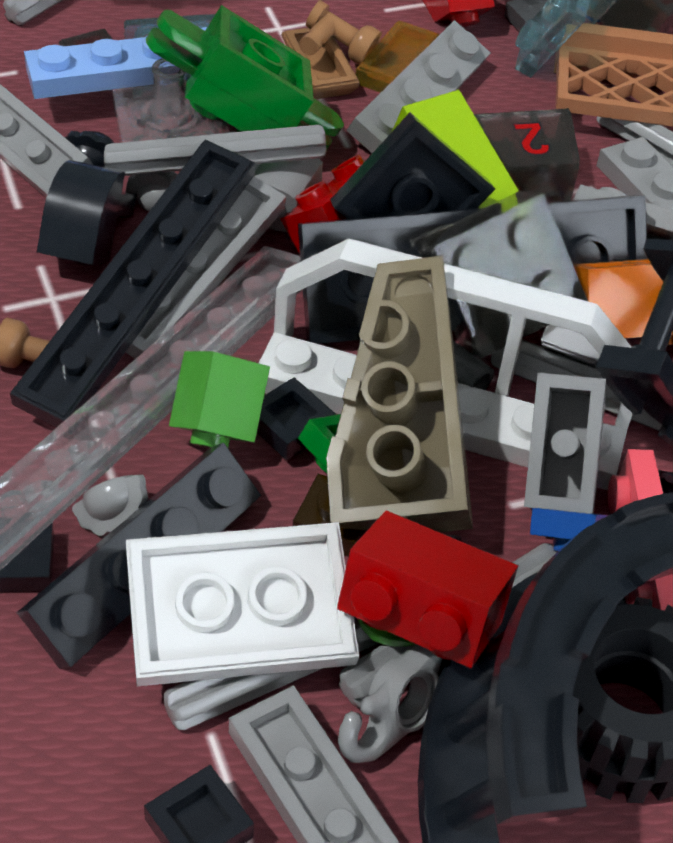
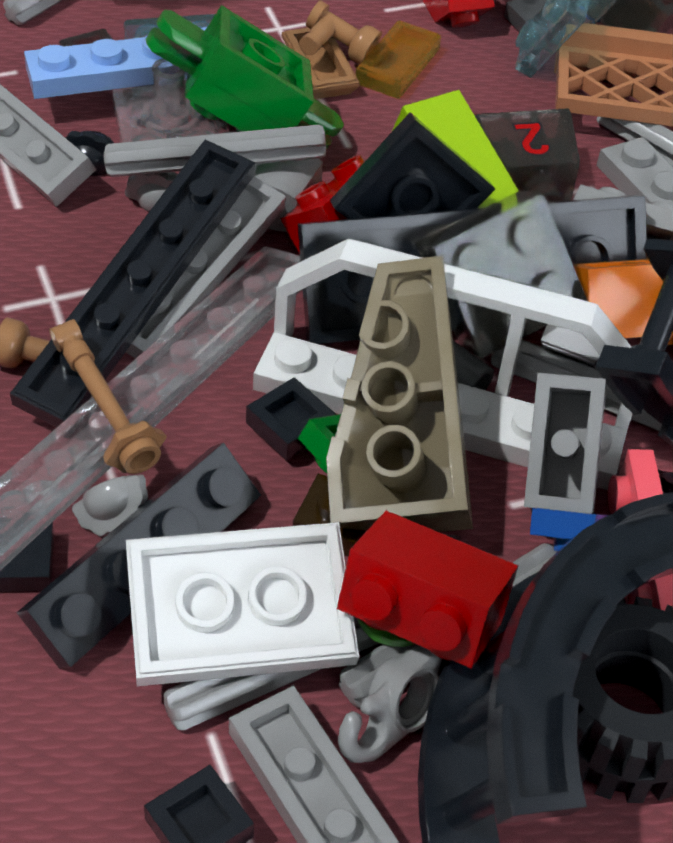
black brick [37,160,137,265] -> none
bright green brick [169,351,270,448] -> none
light grey plate [346,20,491,153] -> none
none -> medium nougat piece [49,319,167,474]

